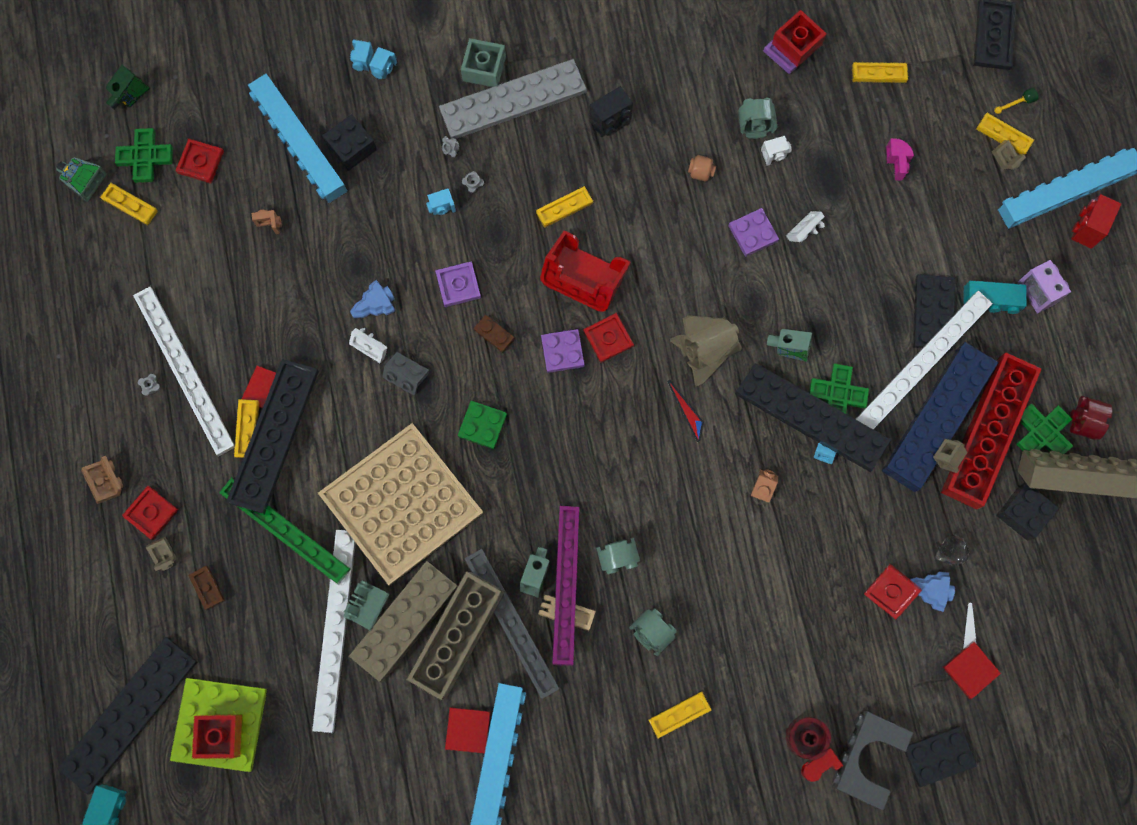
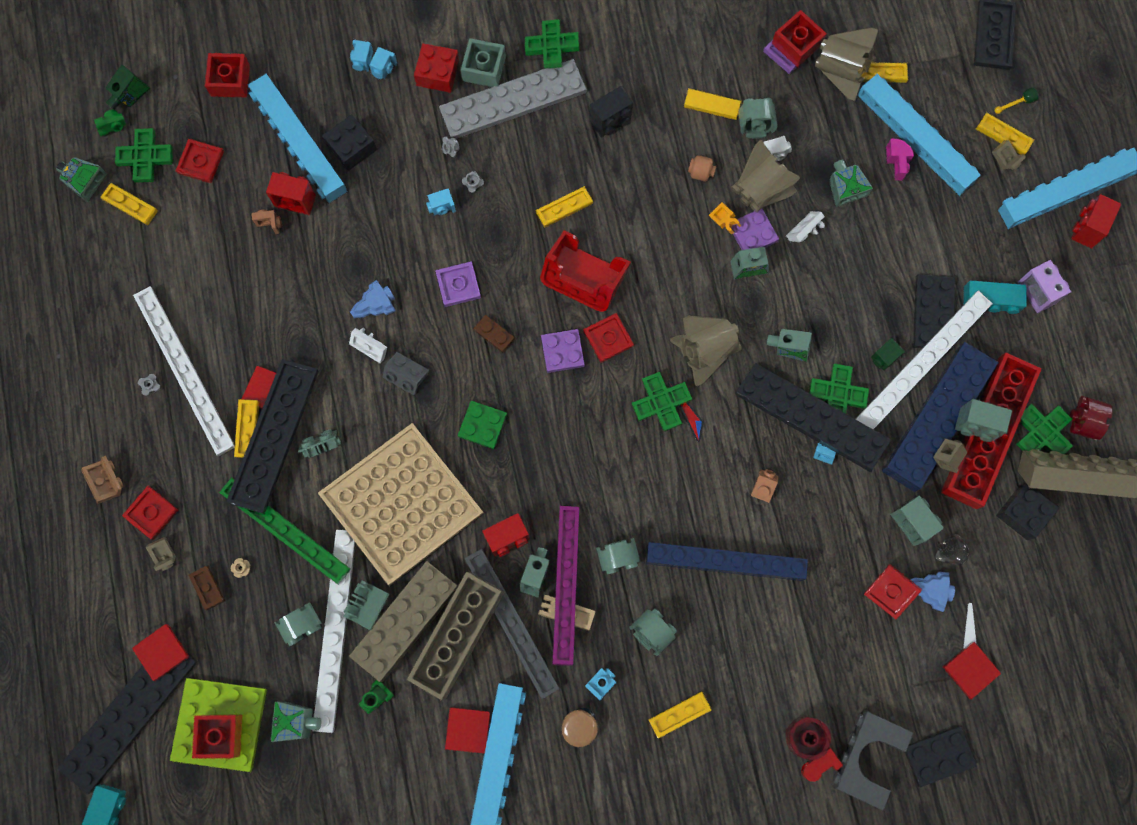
none -> green plate [94,109,126,137]
none -> red tile [132,624,189,681]
none -> red brick [205,53,250,97]
none -> tan plate [231,558,250,578]
none -> red brick [266,172,316,215]
none -> torso [271,702,321,742]
none -> sand green brick [274,602,322,646]
none -> sand green hinge [298,429,341,458]
none -> green plate [358,679,394,715]
none -> red brick [414,43,459,93]
none -> red brick [482,513,530,557]
none -> green plate [525,19,579,69]
none -> medium nougat piece [562,708,598,747]
none -> medium azure brick [585,668,616,700]
none -> green plate [631,372,692,432]
none -> dark blue brick [646,542,808,581]
none -> yellow tile [684,88,741,120]
none -> light orange plate [709,202,741,234]
none -> sand green torso [730,247,769,279]
none -> dark tan brick [731,140,800,213]
none -> dark tan brick [815,27,879,101]
none -> sand green torso [830,160,873,207]
none -> medium azure brick [858,74,981,196]
none -> dark green brick [871,338,905,371]
none -> sand green brick [890,495,944,546]
none -> sand green brick [955,399,1012,442]

